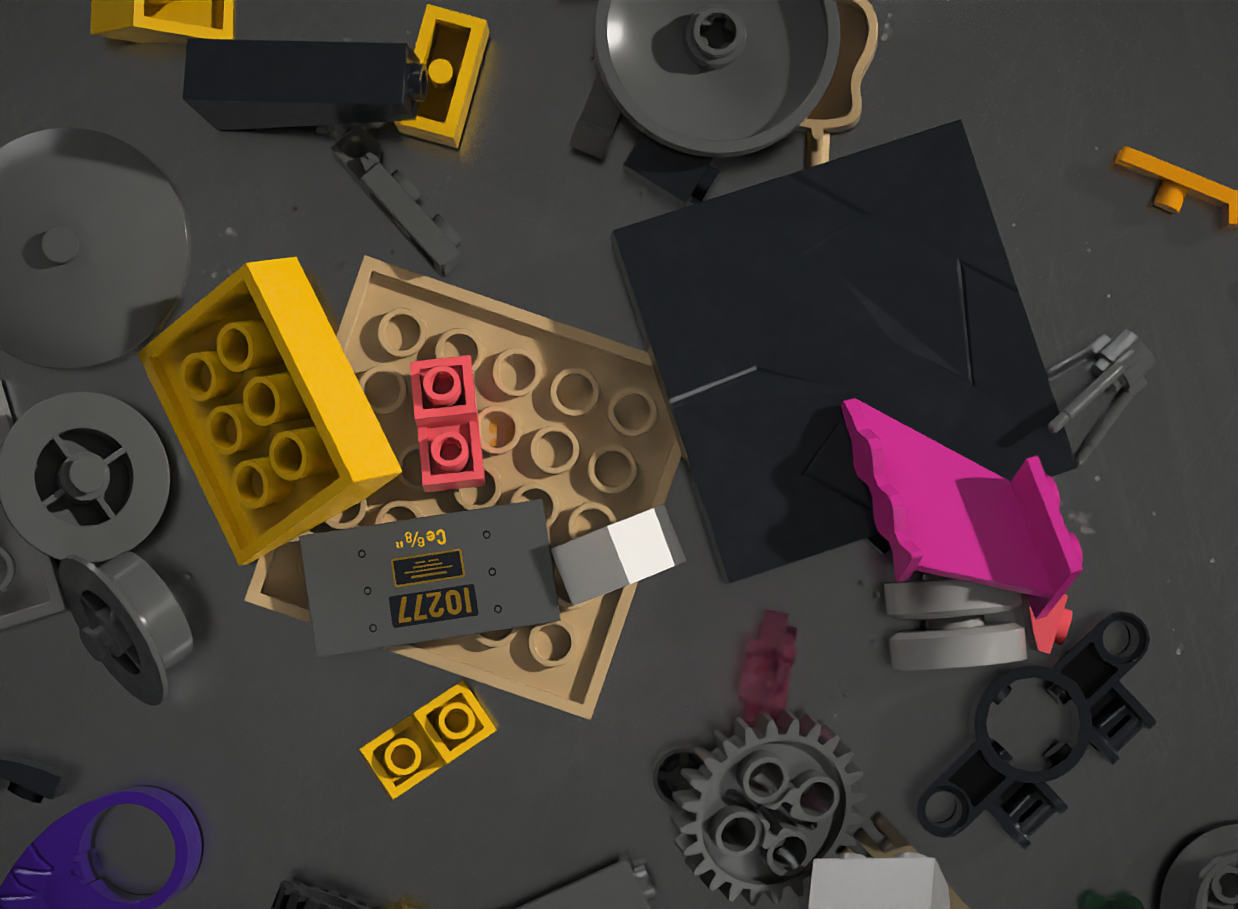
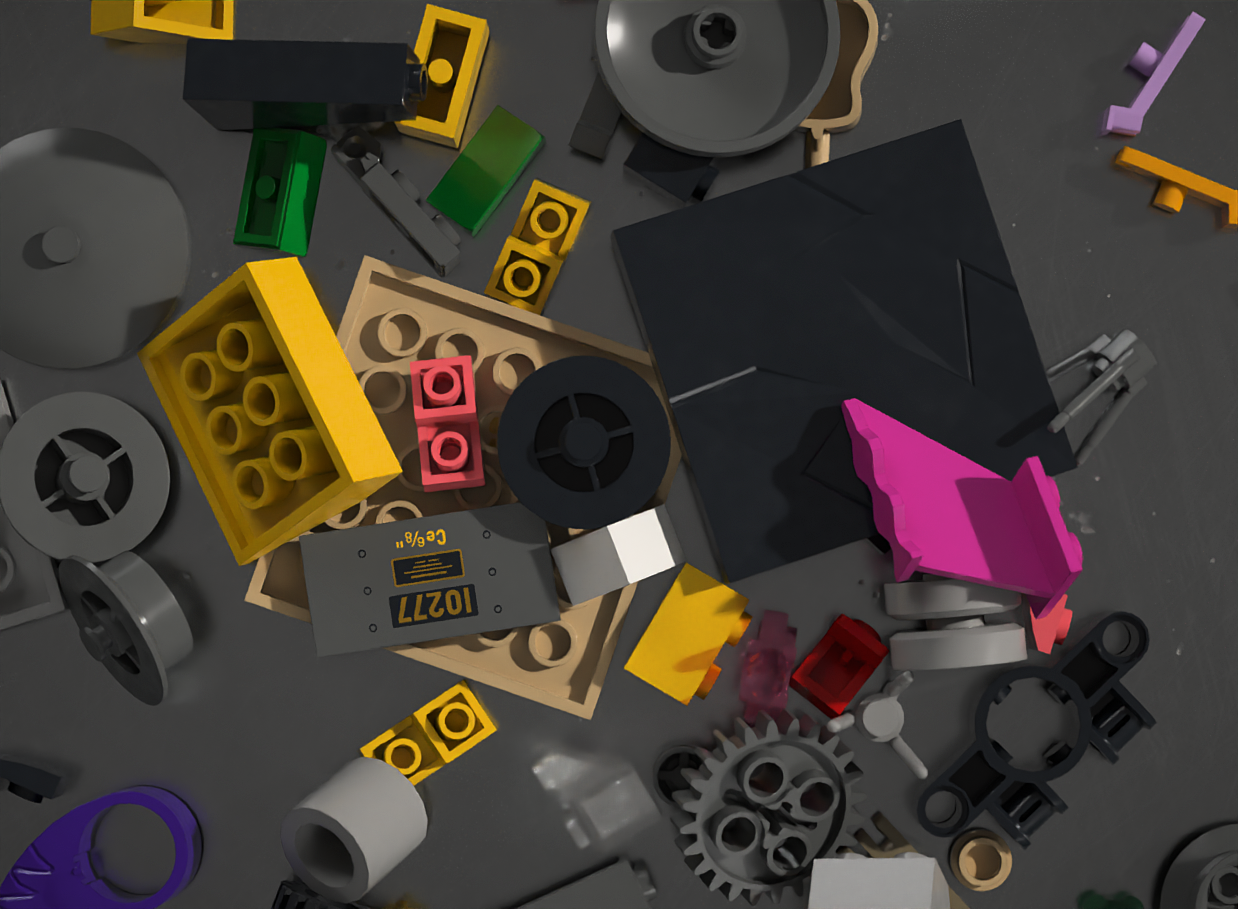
none -> green slope [233,128,327,257]
none -> light grey piece [280,757,428,904]
none -> green slope [425,105,546,238]
none -> yellow slope [484,178,592,316]
none -> black wheel [497,356,671,529]
none -> clear slope [530,734,663,857]
none -> yellow brick [624,562,753,706]
none -> red bracket [787,613,889,719]
none -> light grey plant [827,671,928,779]
none -> tan plate [950,829,1012,891]
none -> lavender piece [1100,11,1206,137]

